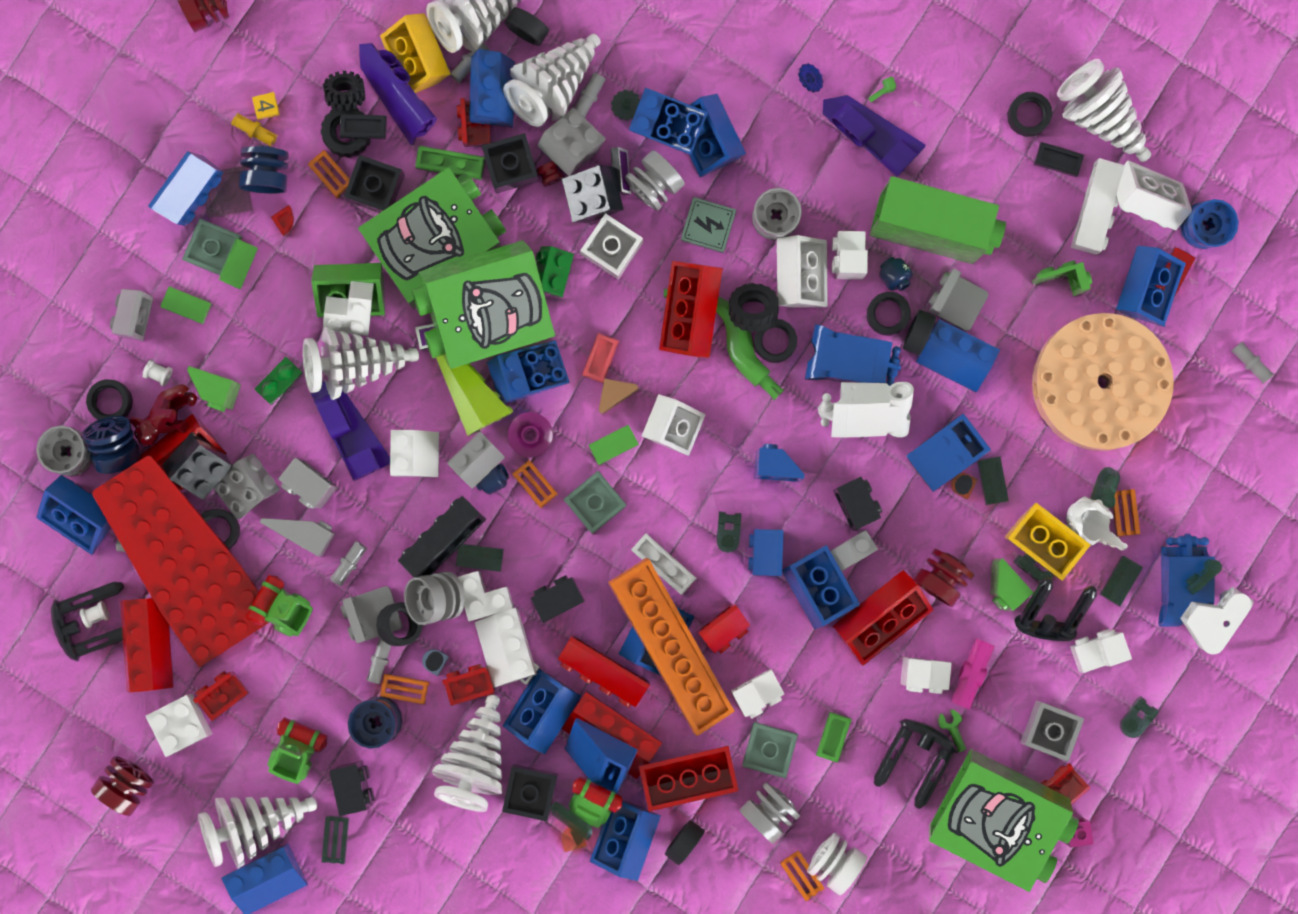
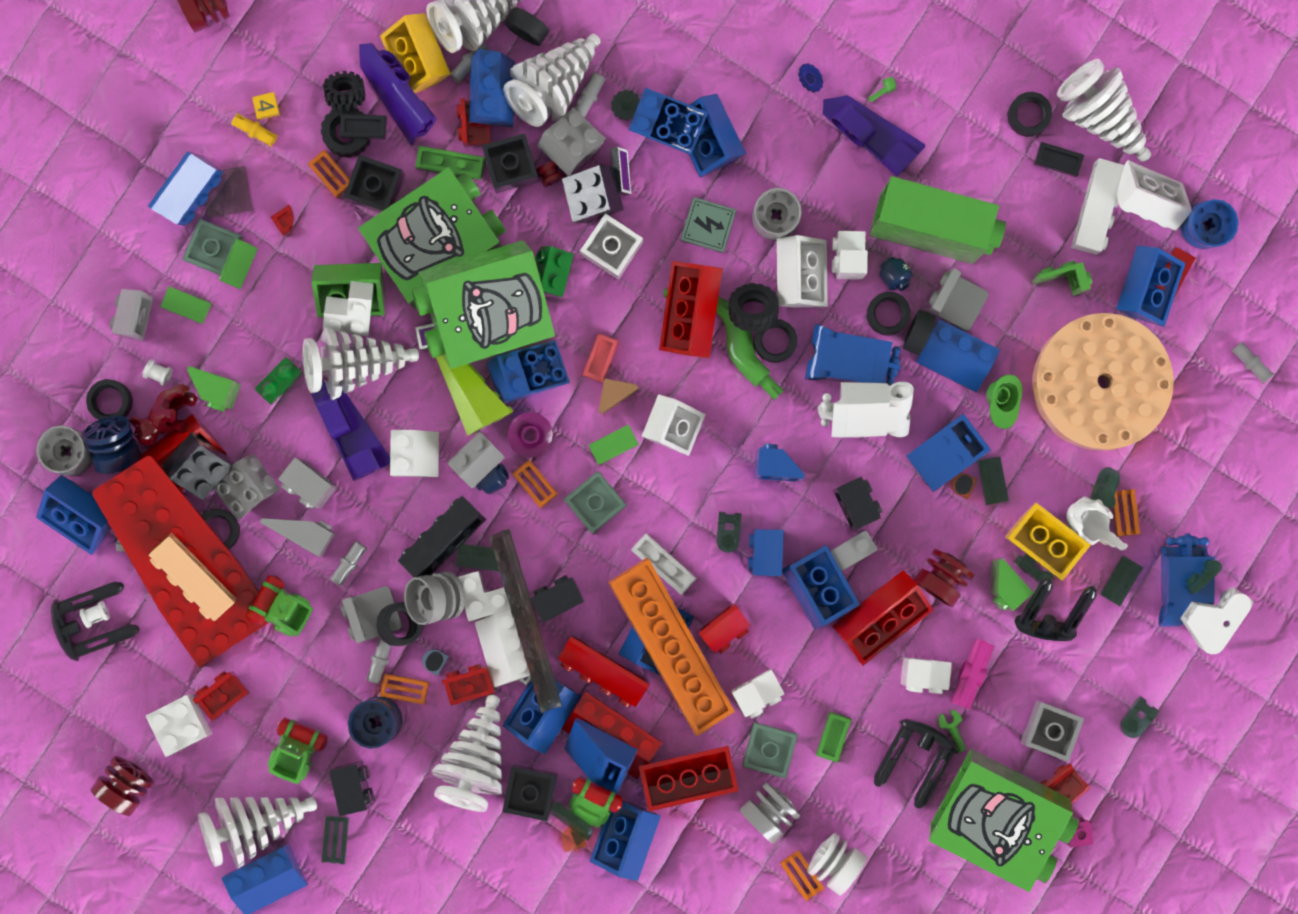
red slope [120,598,174,693] -> none
dark blue wheel [239,146,289,194] -> none
light grey wheel [625,150,685,211] -> none
black tyre [665,820,705,865] -> none
white brick [1070,629,1132,673] -> none
none -> light nougat brick [149,533,236,621]
none -> clear smoke plate [489,529,562,713]
none -> bright green piece [986,375,1023,429]

